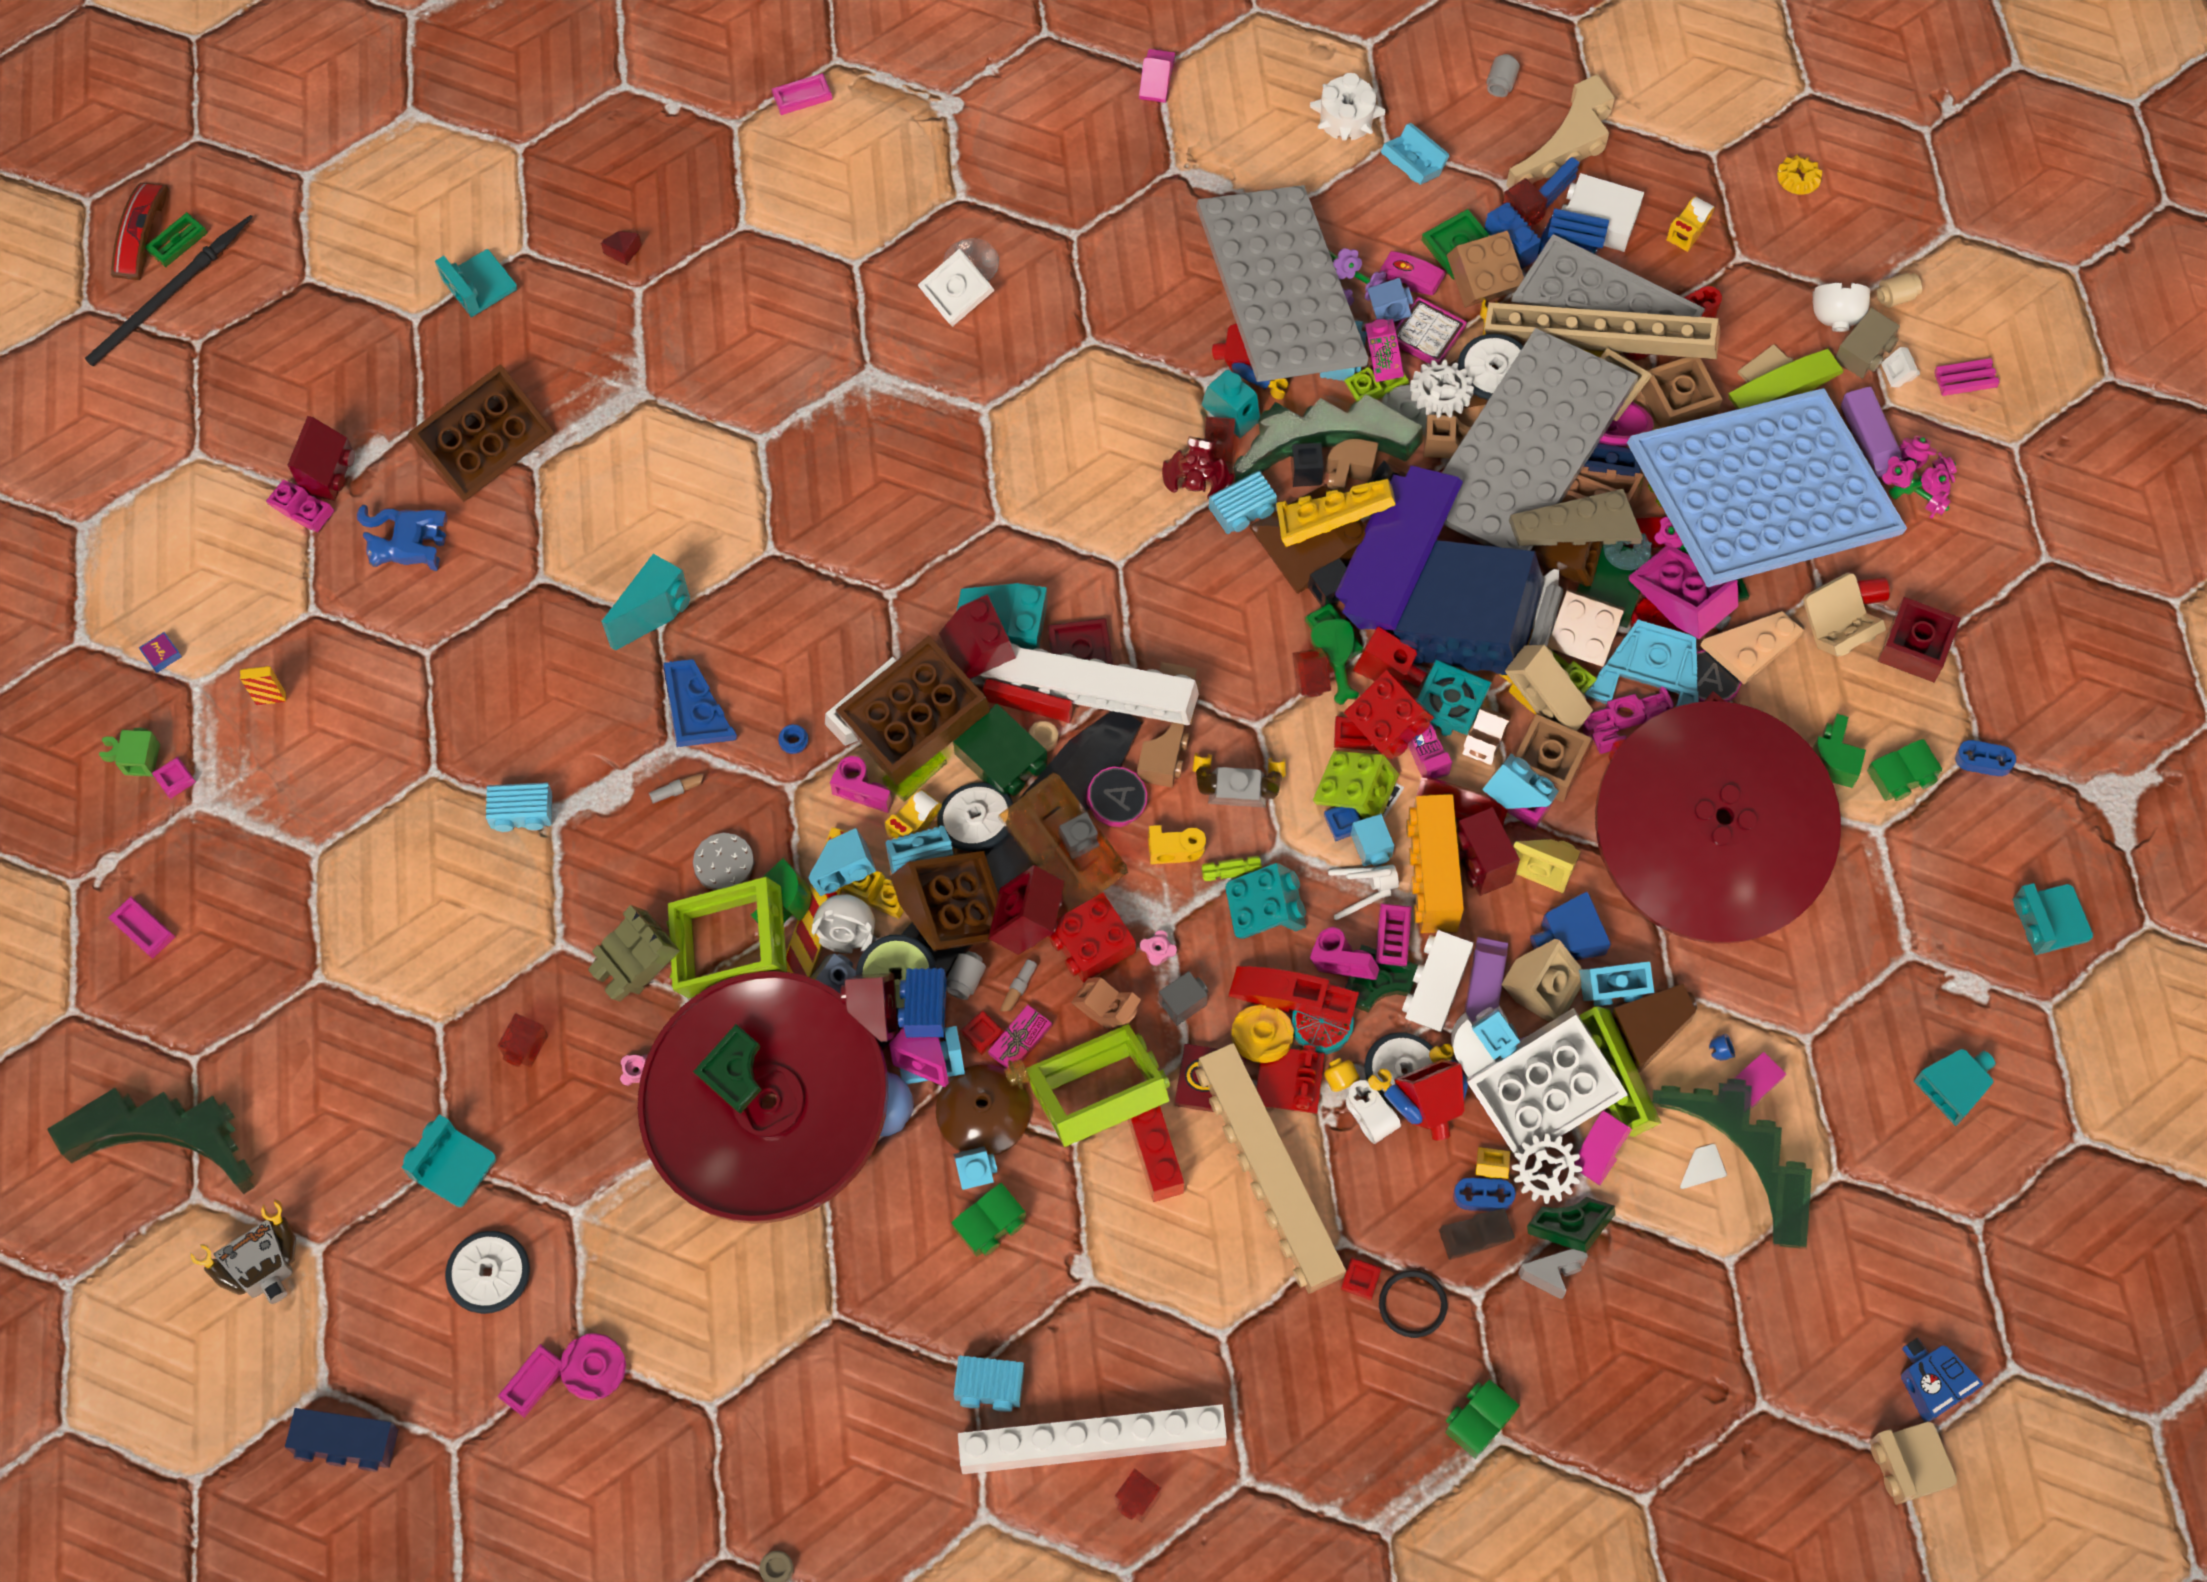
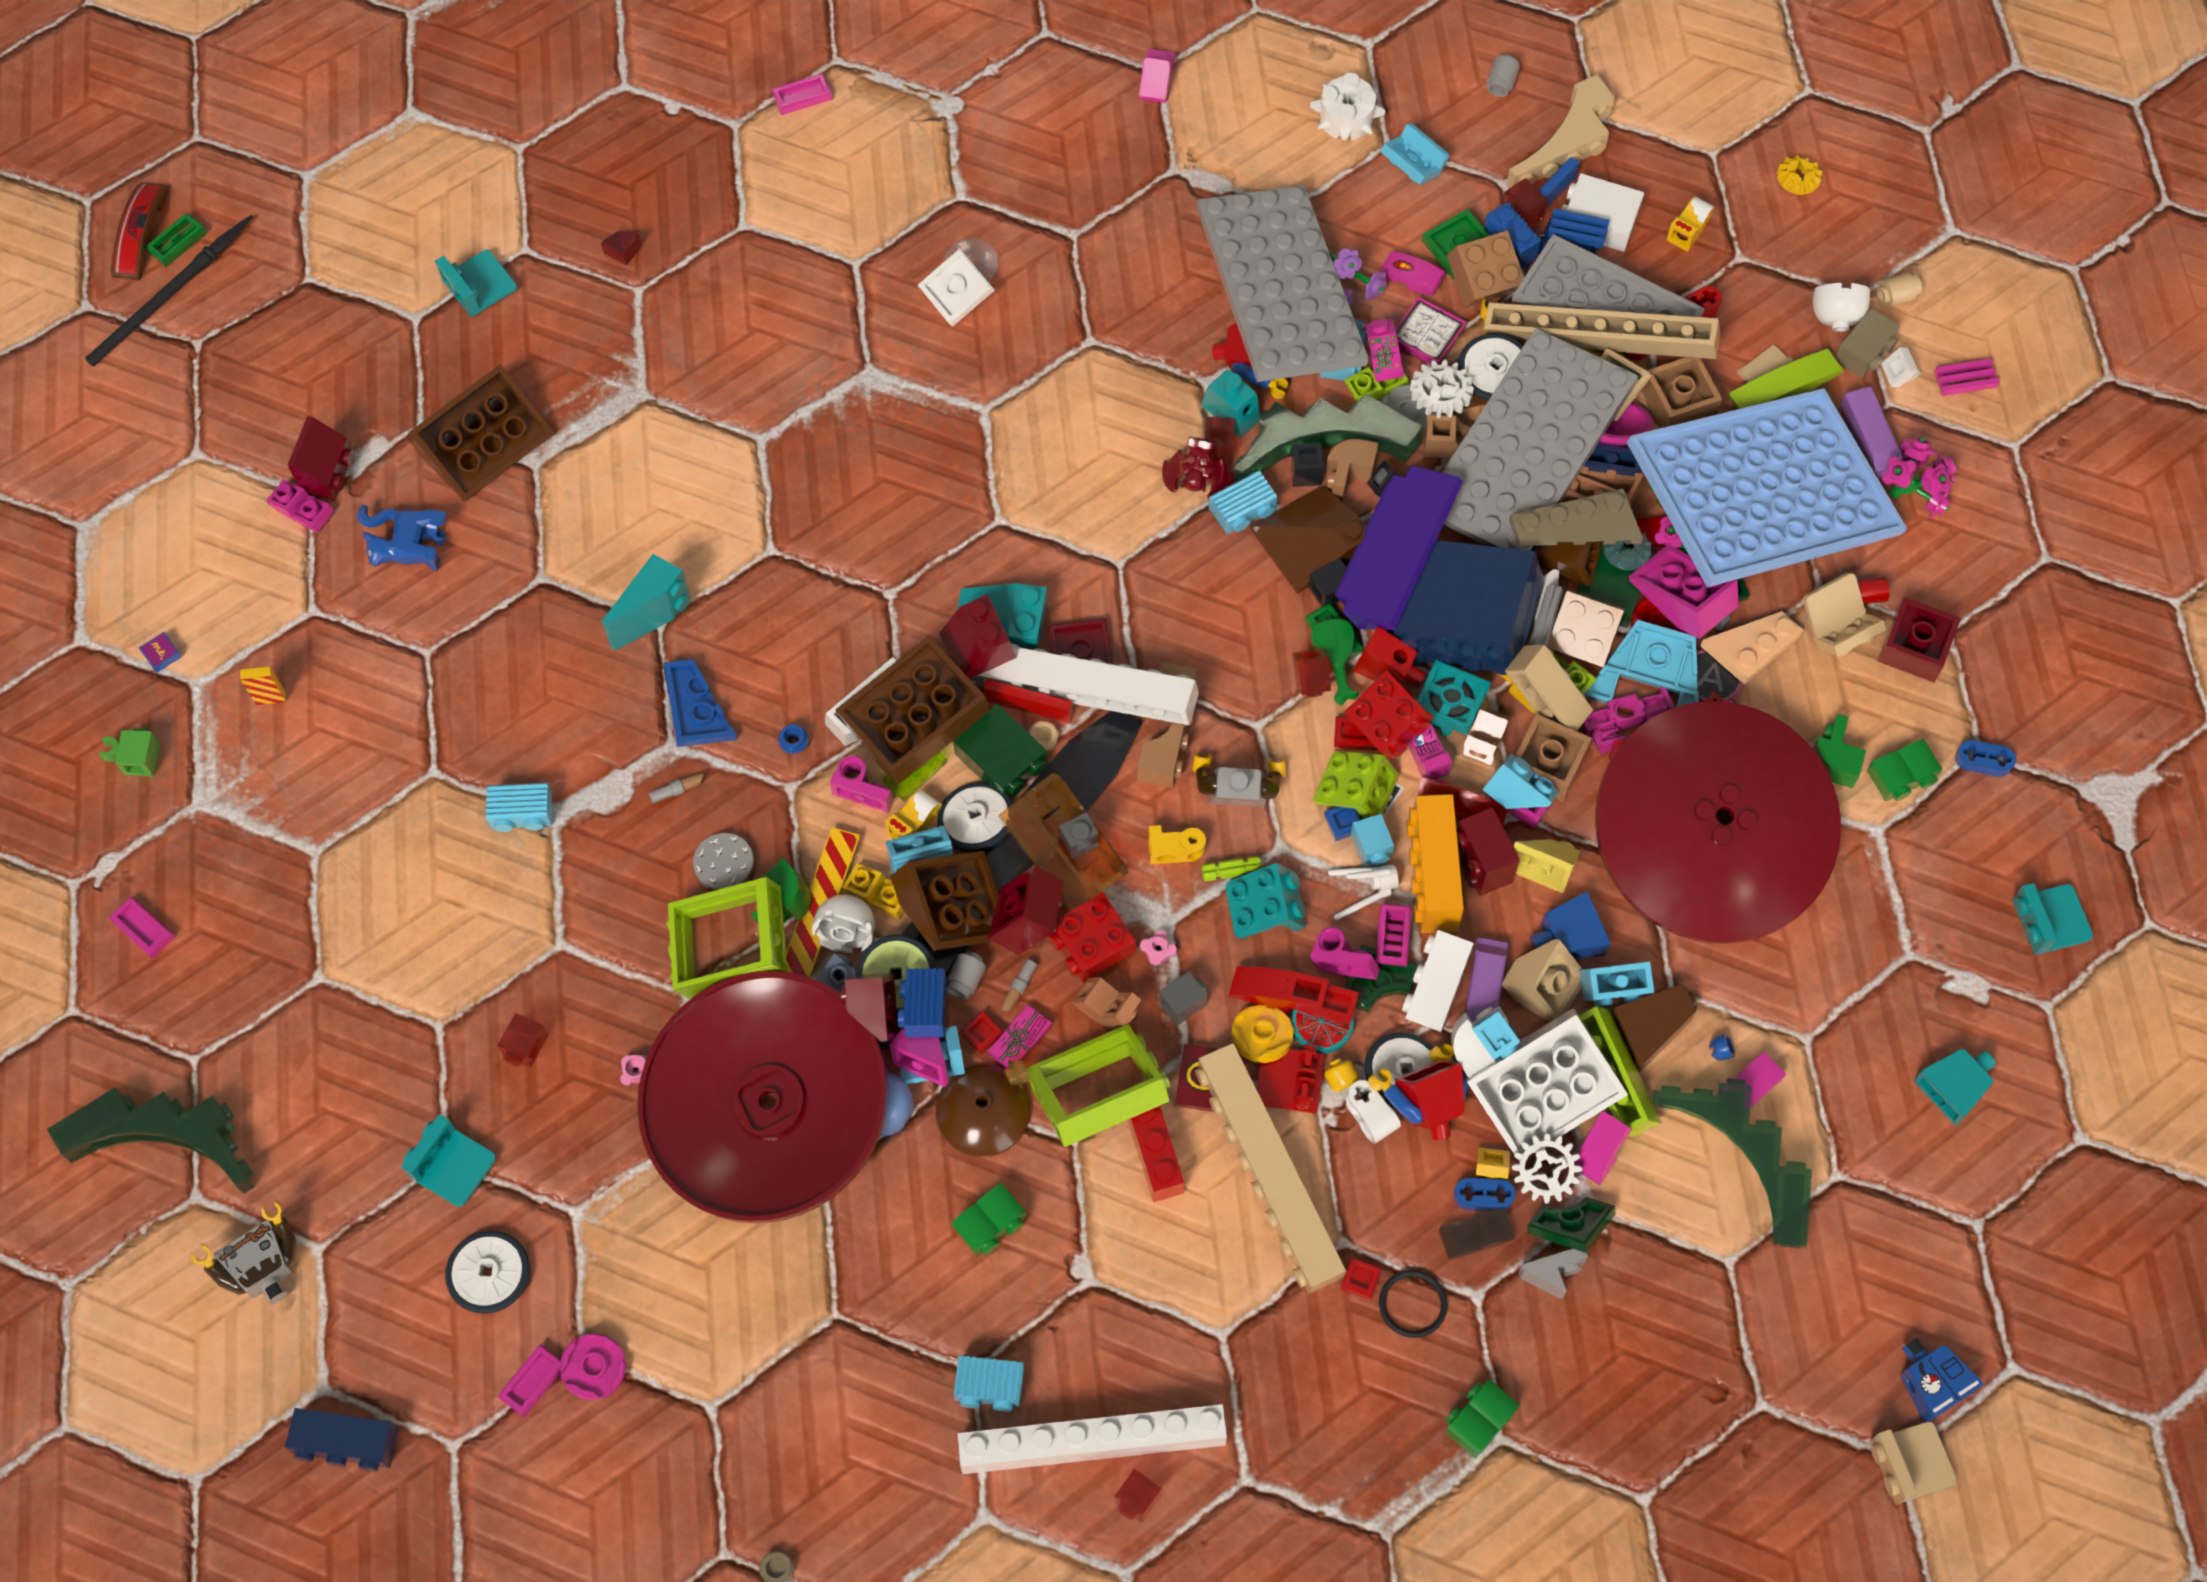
dark pink tile [152,757,196,799] -> none
olive hips [588,905,680,1002] -> none
dark green tile [693,1024,762,1114] -> none
medium azure slope [808,828,876,896] -> none
medium azure brick [953,1146,998,1190] -> none
black tile [1086,767,1147,827] -> none
yellow wing [1276,479,1396,547] -> none
medium blue brick [1367,278,1413,322] -> none
white sticker [1680,1144,1727,1189] -> none

